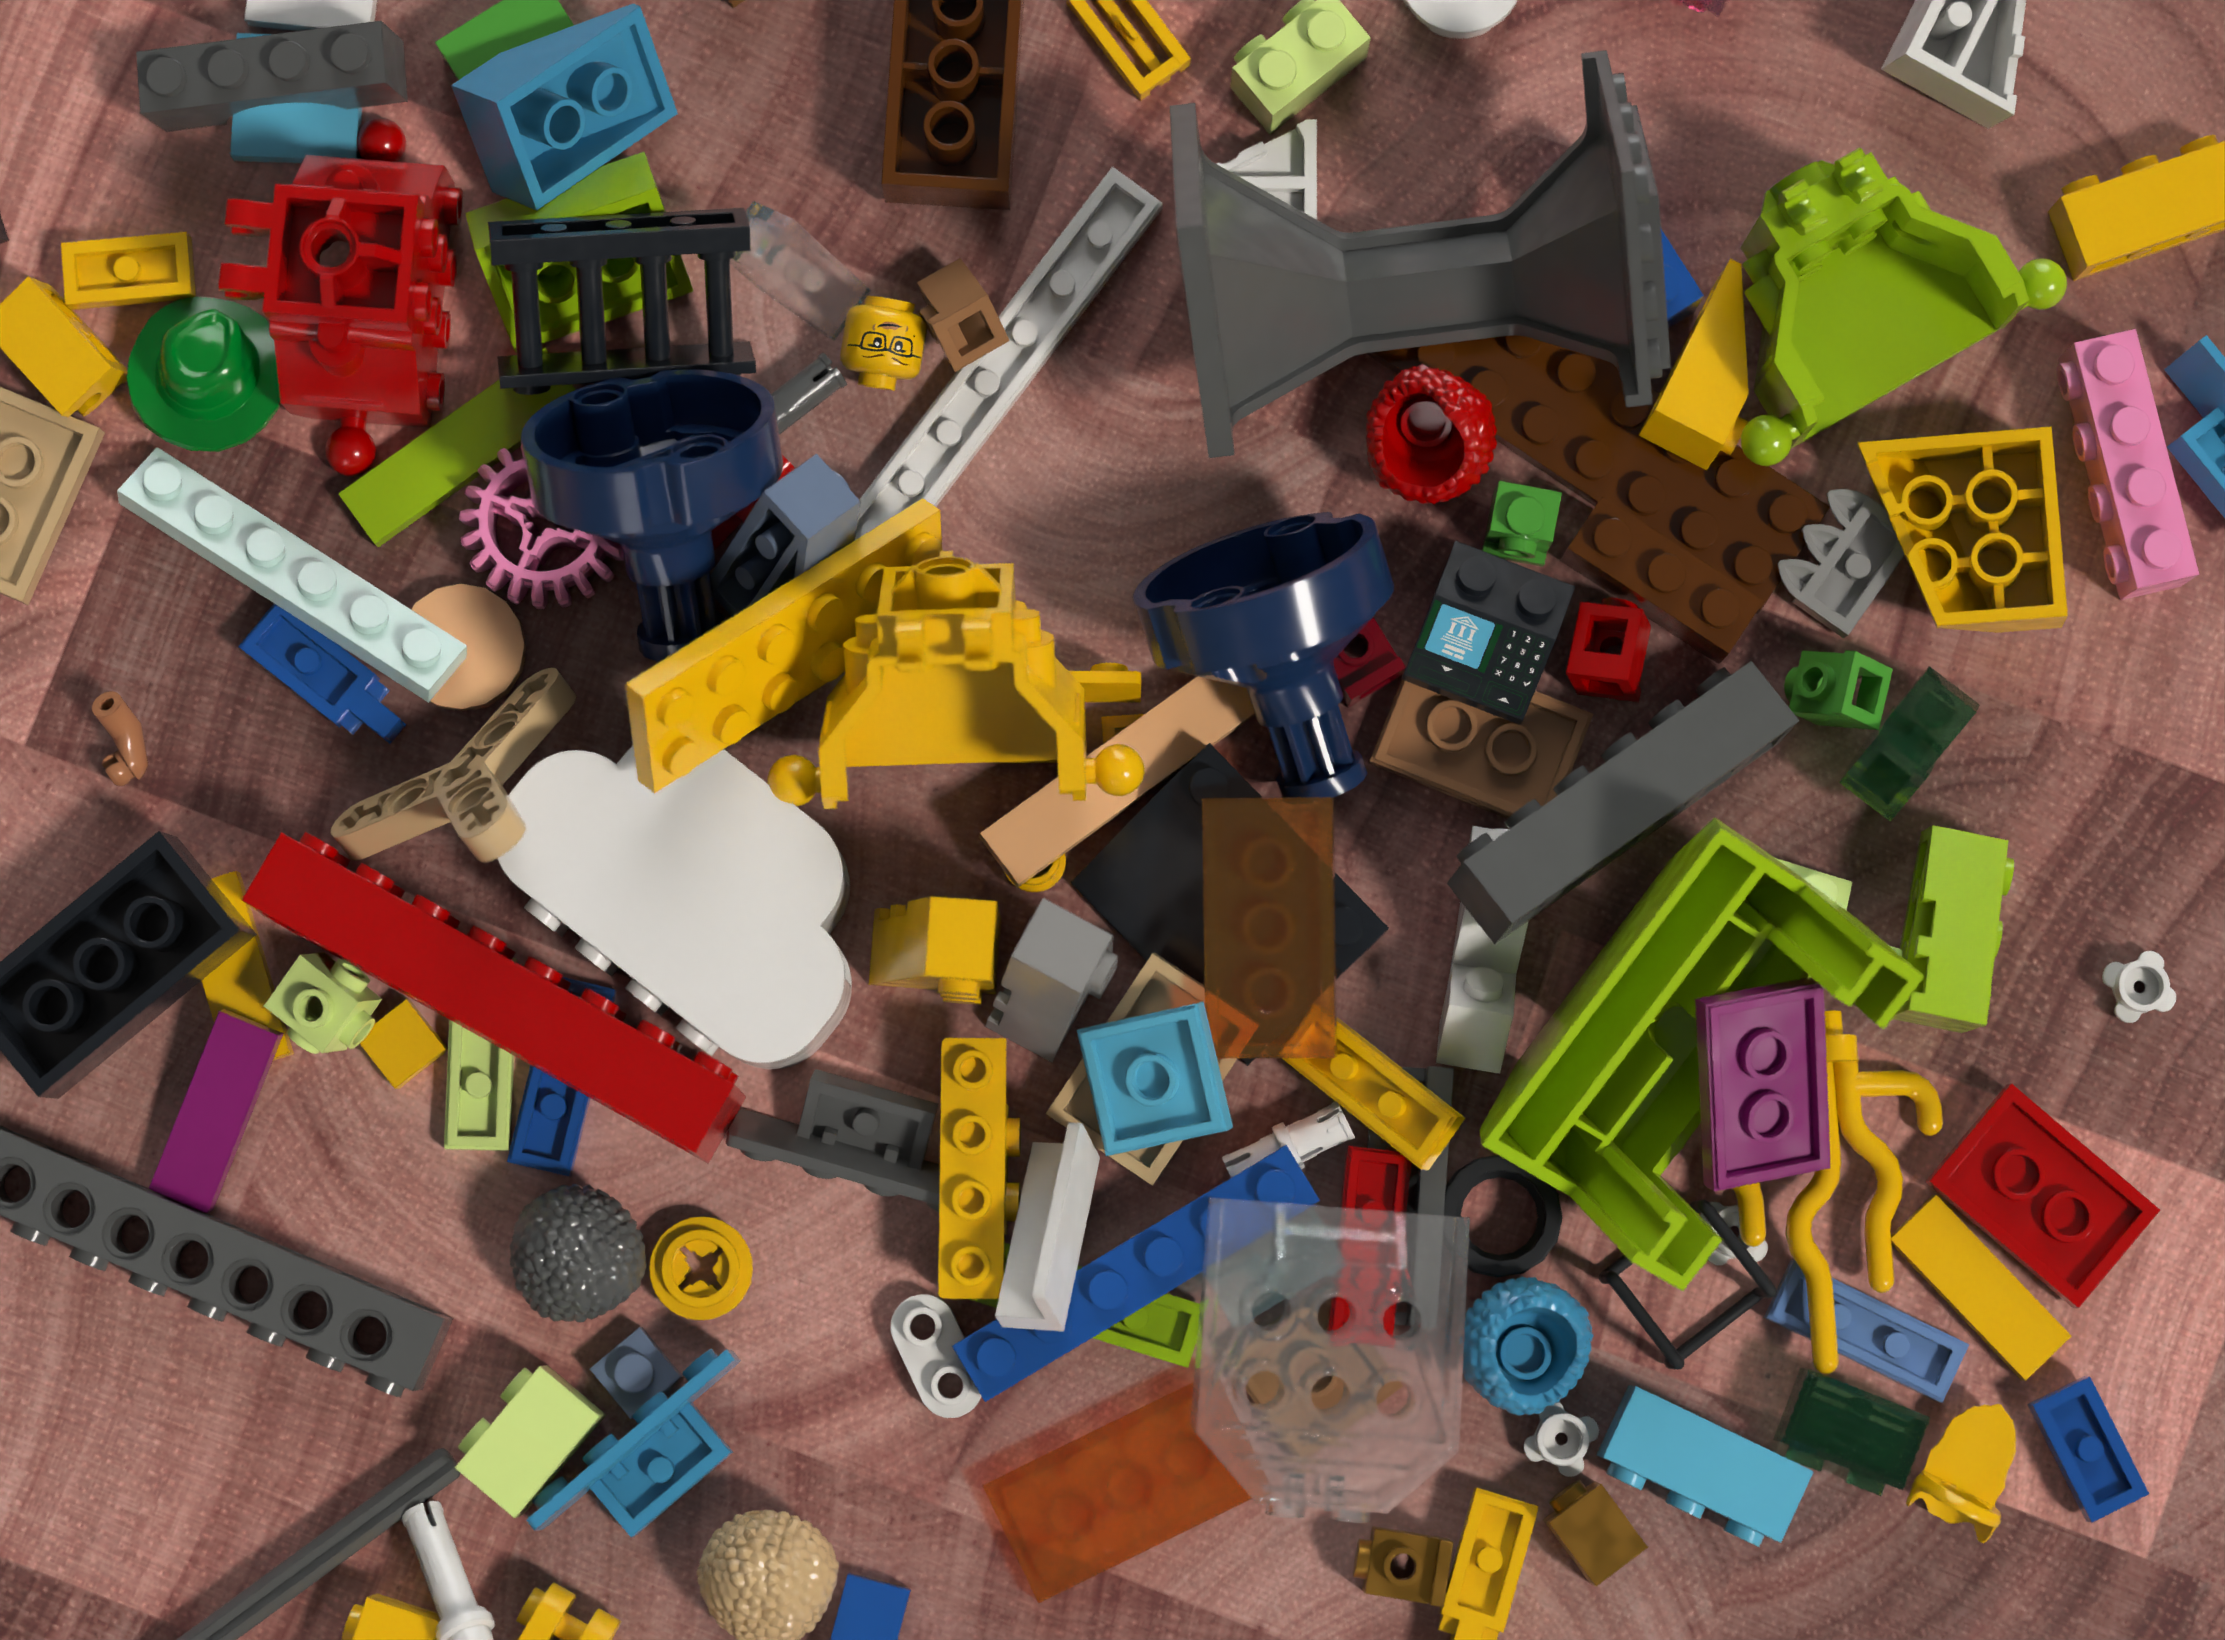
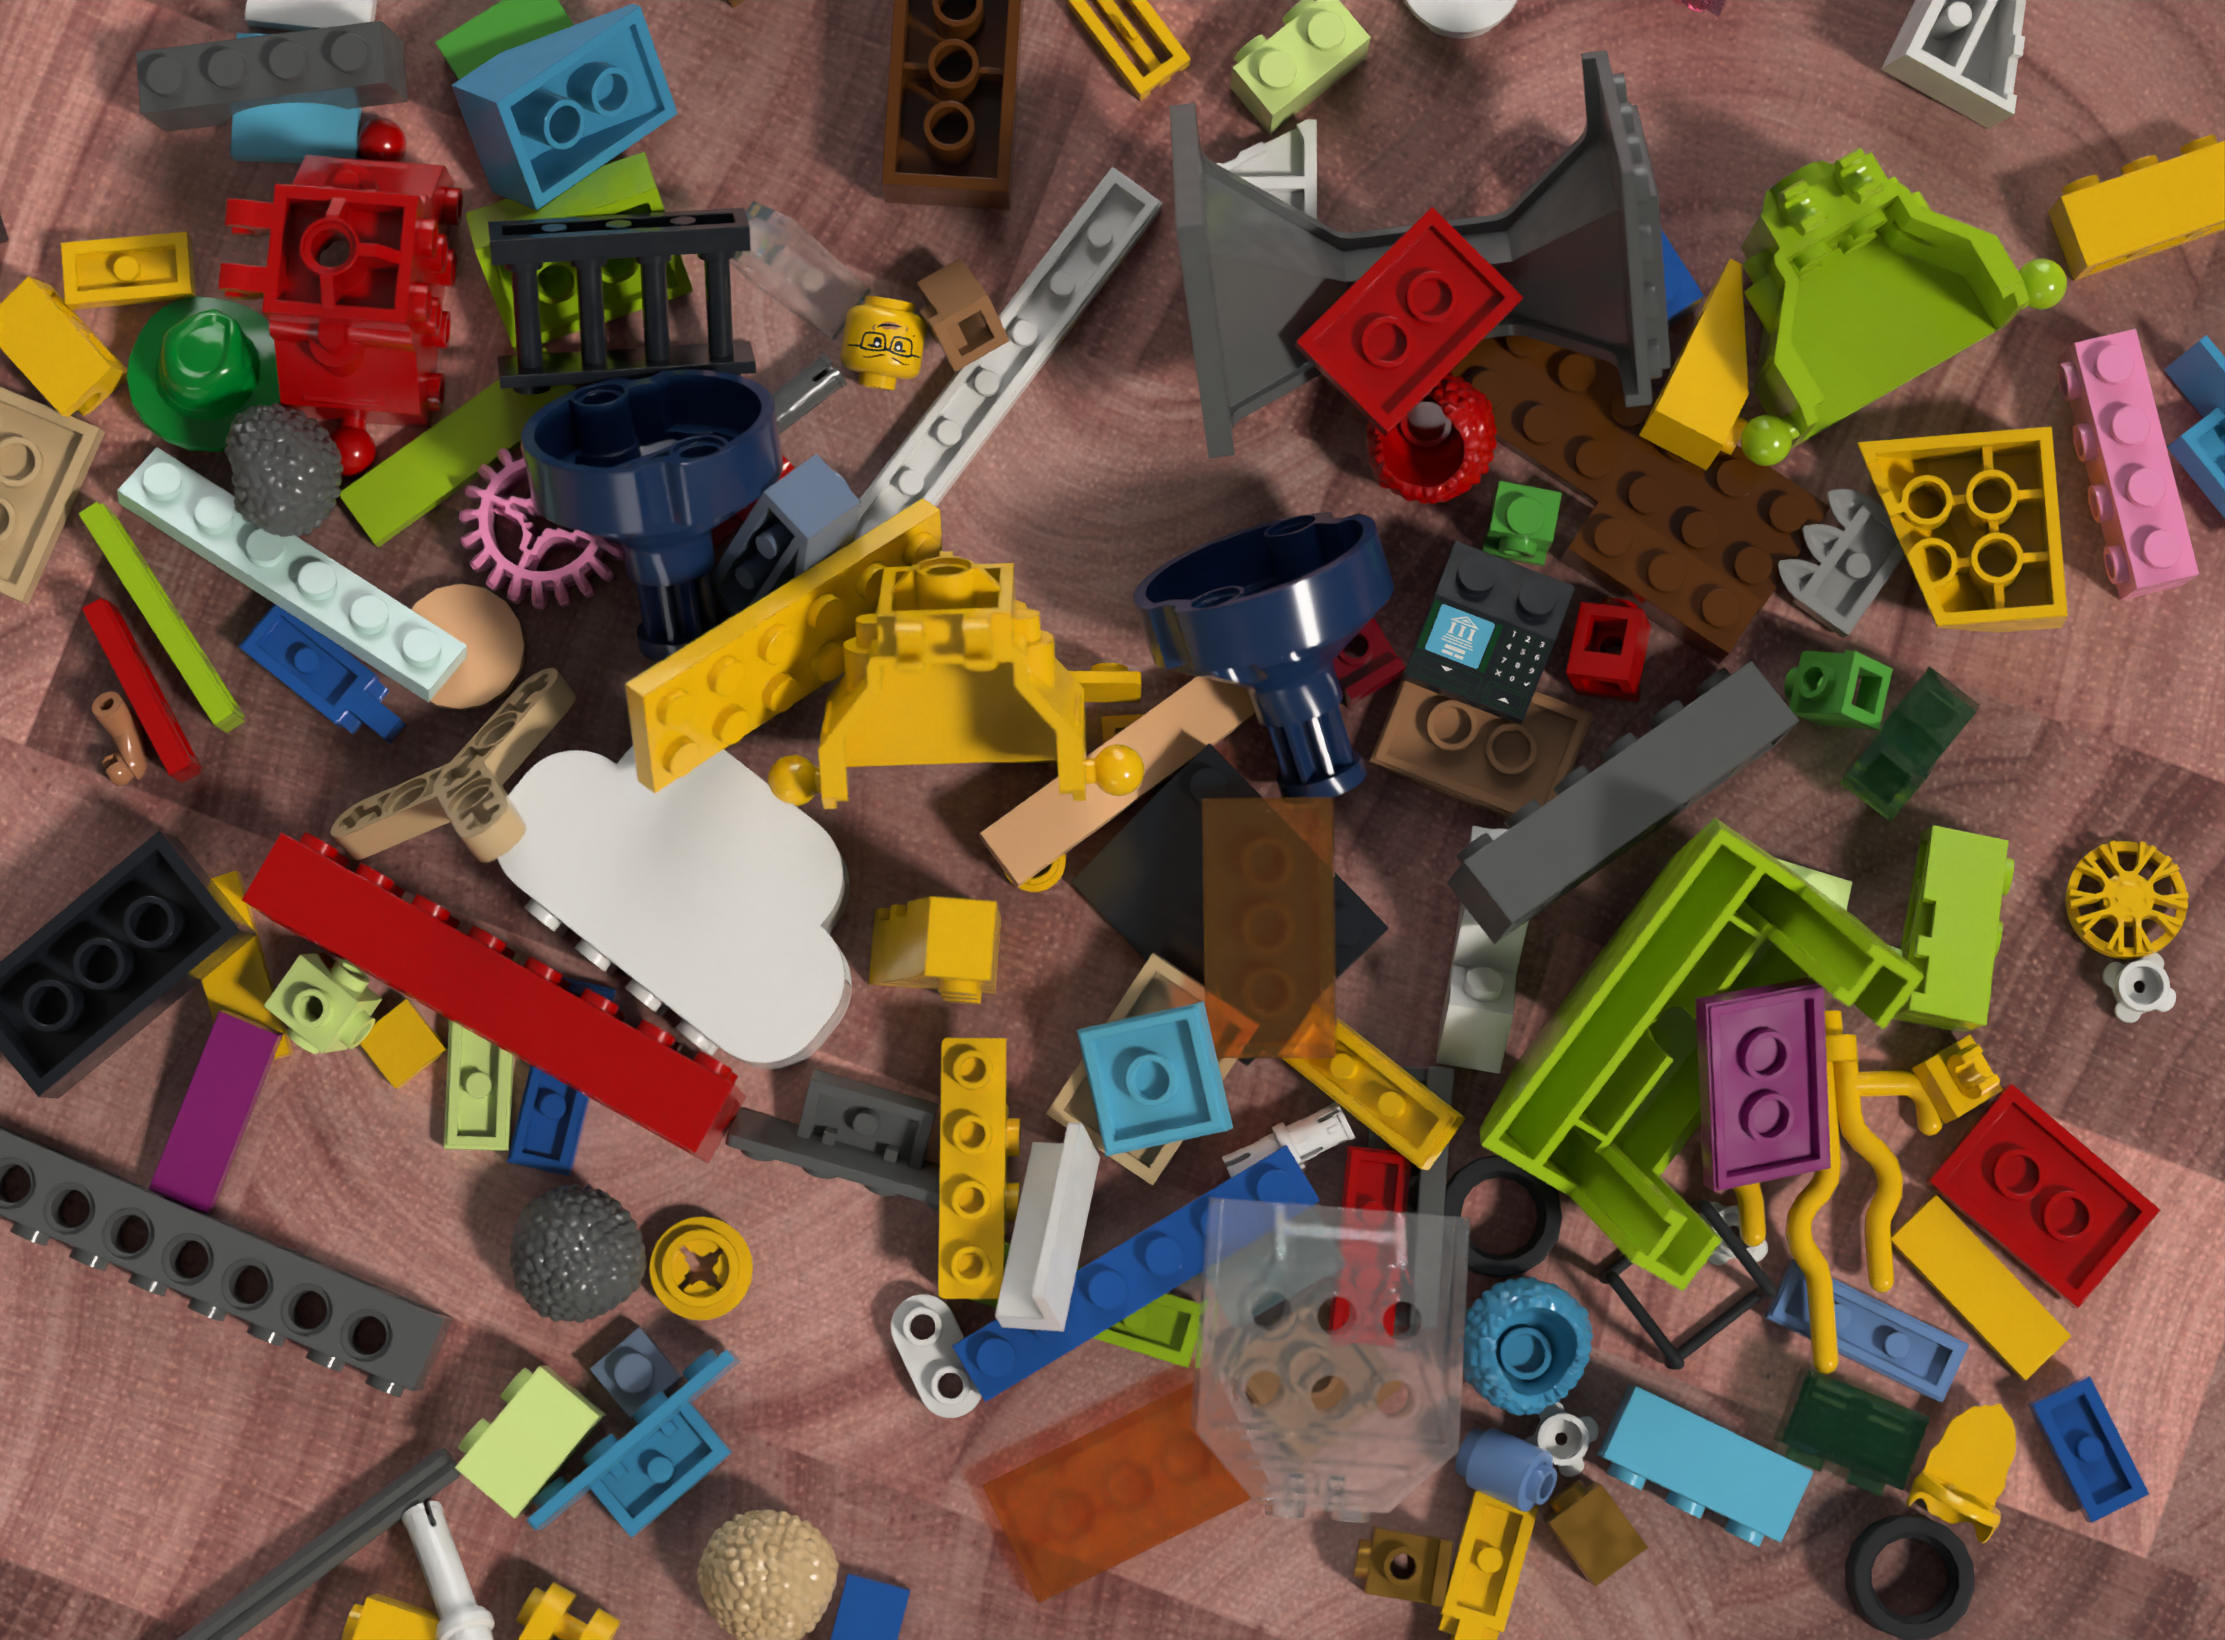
light grey wedge [985,898,1118,1063] -> none
none -> lime tile [78,502,246,733]
none -> red tile [82,598,203,783]
none -> dark grey hair [225,403,344,537]
none -> red plate [1294,207,1524,437]
none -> medium blue brick [1455,1427,1557,1512]
none -> black tyre [1845,1515,1975,1640]
none -> yellow tile [1912,1034,2003,1124]
none -> yellow wheel [2065,840,2189,960]

